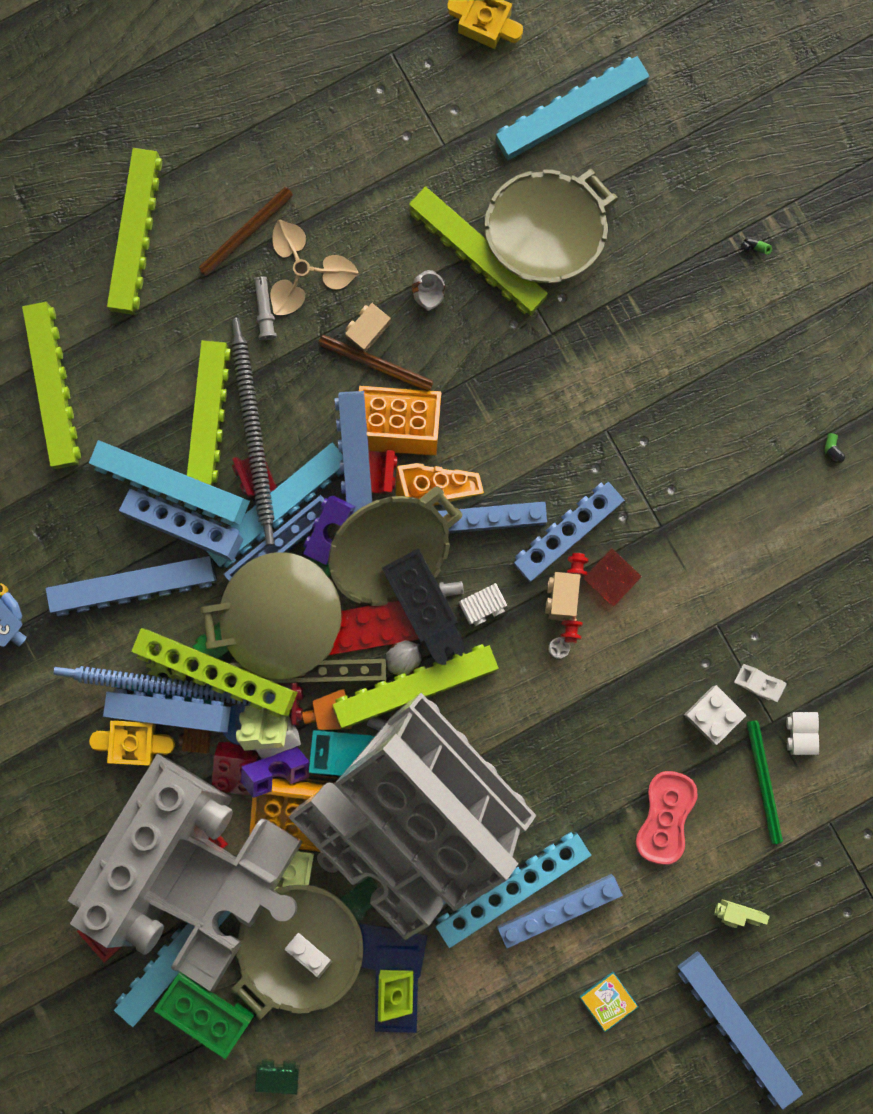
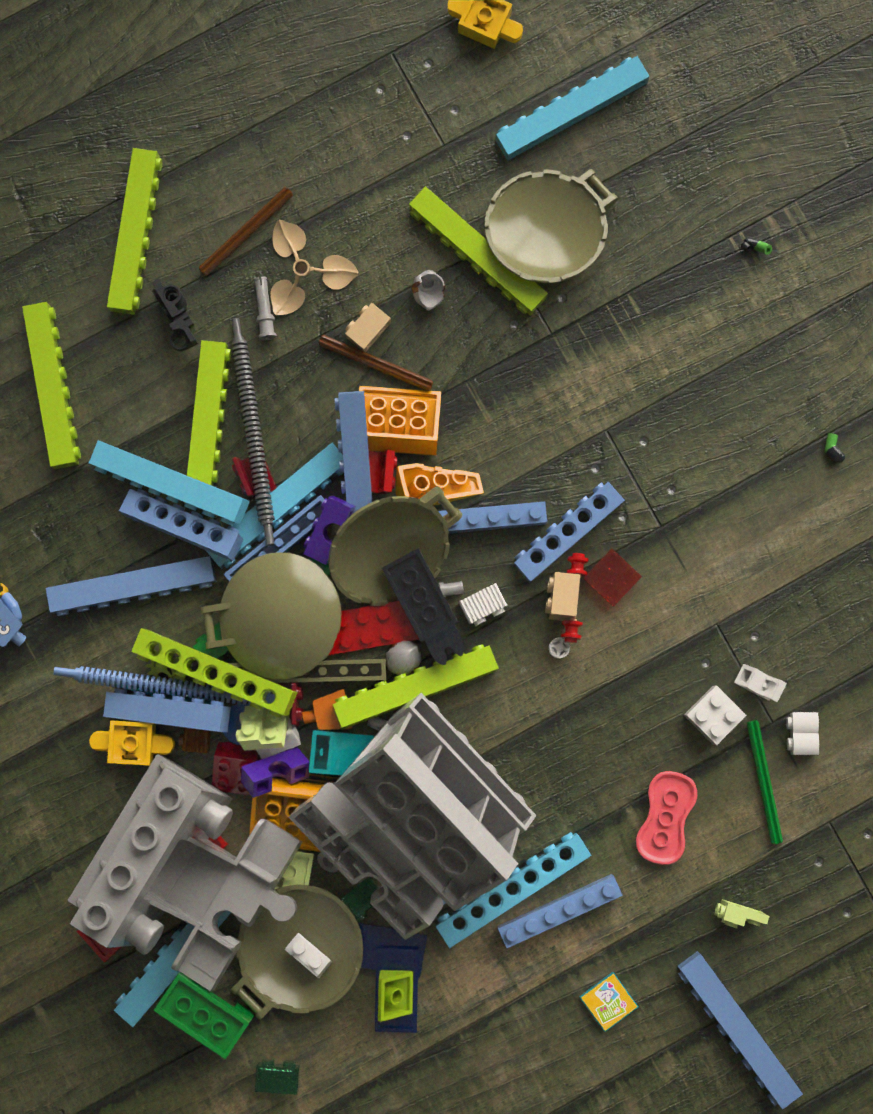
none -> black plate [151,278,198,352]

